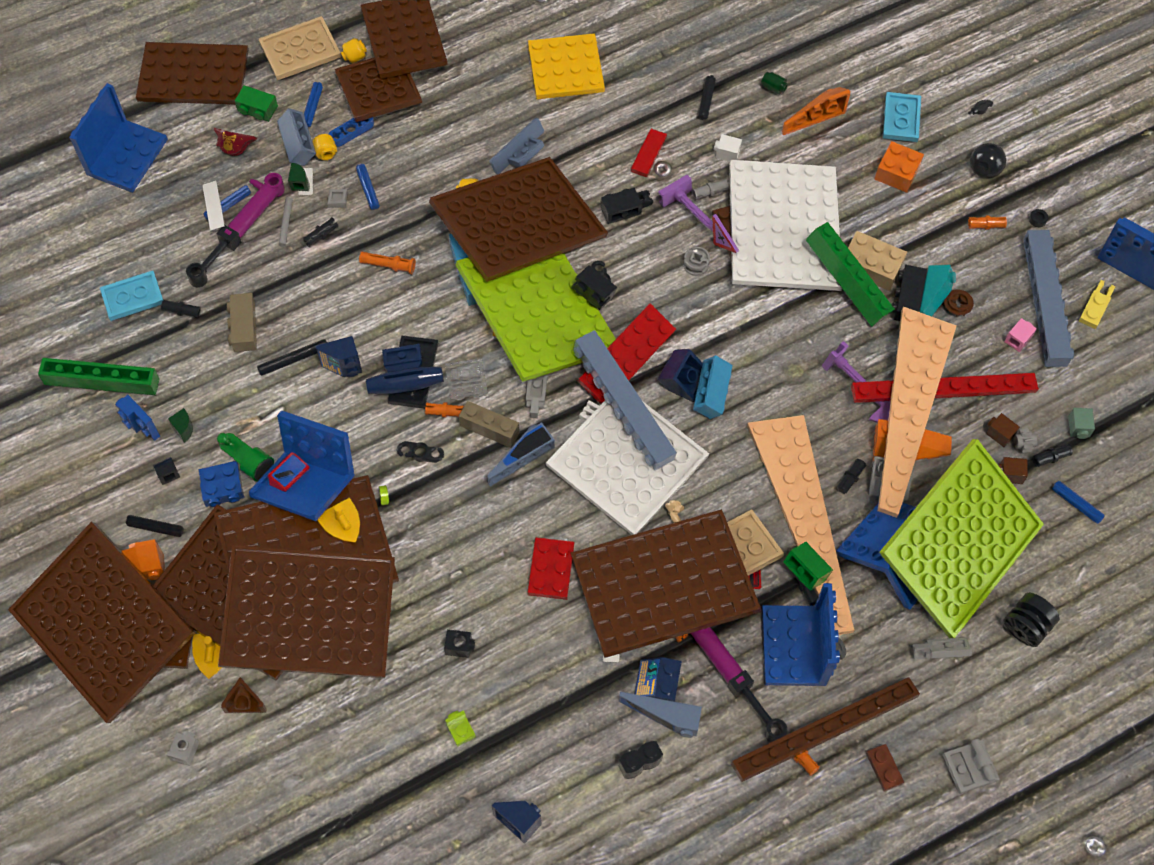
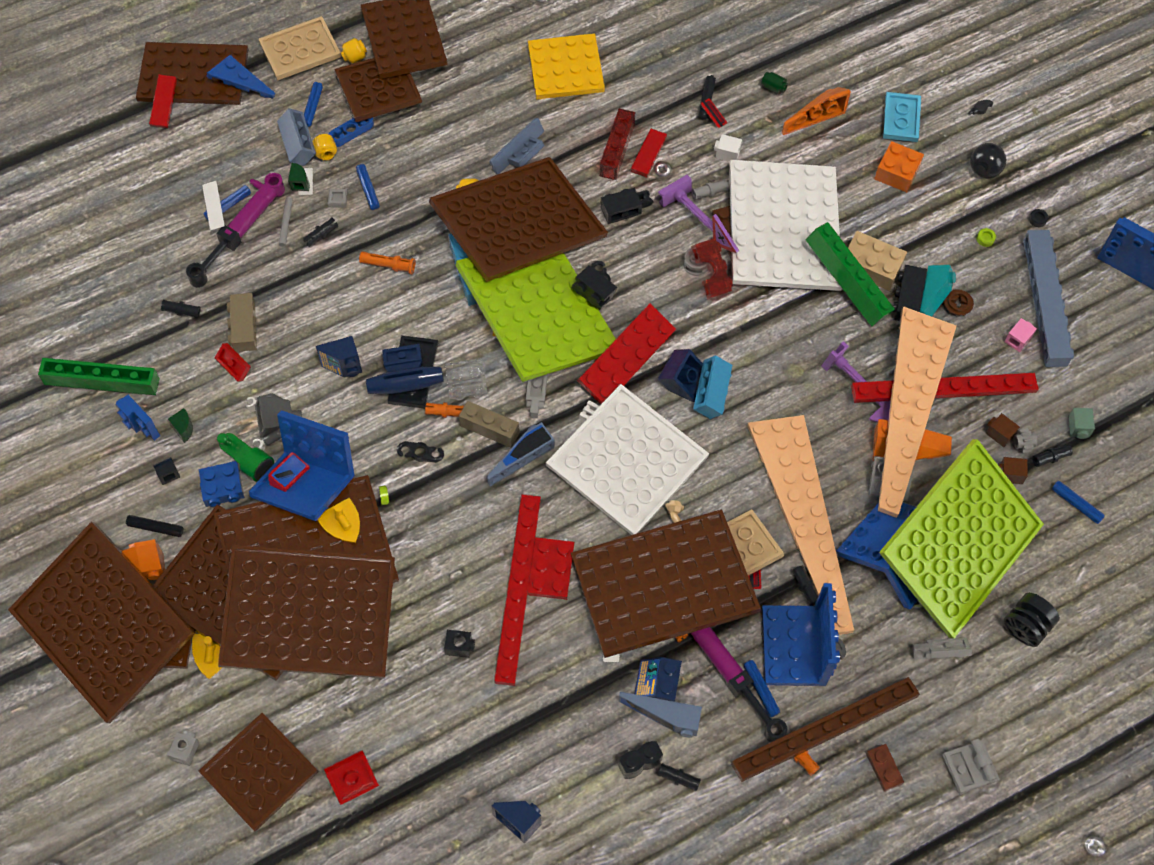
blue bracket [69,83,168,193] -> none
medium azure plate [100,271,163,321] -> none
dark red hat [214,127,257,156] -> none
reddish brown slope [221,677,267,713] -> none
green brick [235,85,278,122] -> none
black axle [257,339,327,376] -> none
lime bracket [445,710,476,747] -> none
sand blue brick [573,330,677,471] -> none
green brick [783,542,833,591] -> none
black axle [837,459,867,494] -> none
orange pin [968,215,1007,230] -> none
light yellow hinge [1079,280,1115,329] -> none
none -> red tile [149,74,177,128]
none -> reddish brown plate [198,713,318,832]
none -> blue wing [206,55,275,99]
none -> red plate [215,343,251,382]
none -> dark grey torso [246,393,302,451]
none -> red bracket [324,750,379,805]
none -> red plate [494,494,541,686]
none -> clear red brick [599,108,636,180]
none -> black pin [657,763,701,791]
none -> clear red arch [691,238,733,299]
none -> sticker [700,98,727,128]
none -> blue axle [744,660,780,717]
none -> lime tile [977,228,996,247]

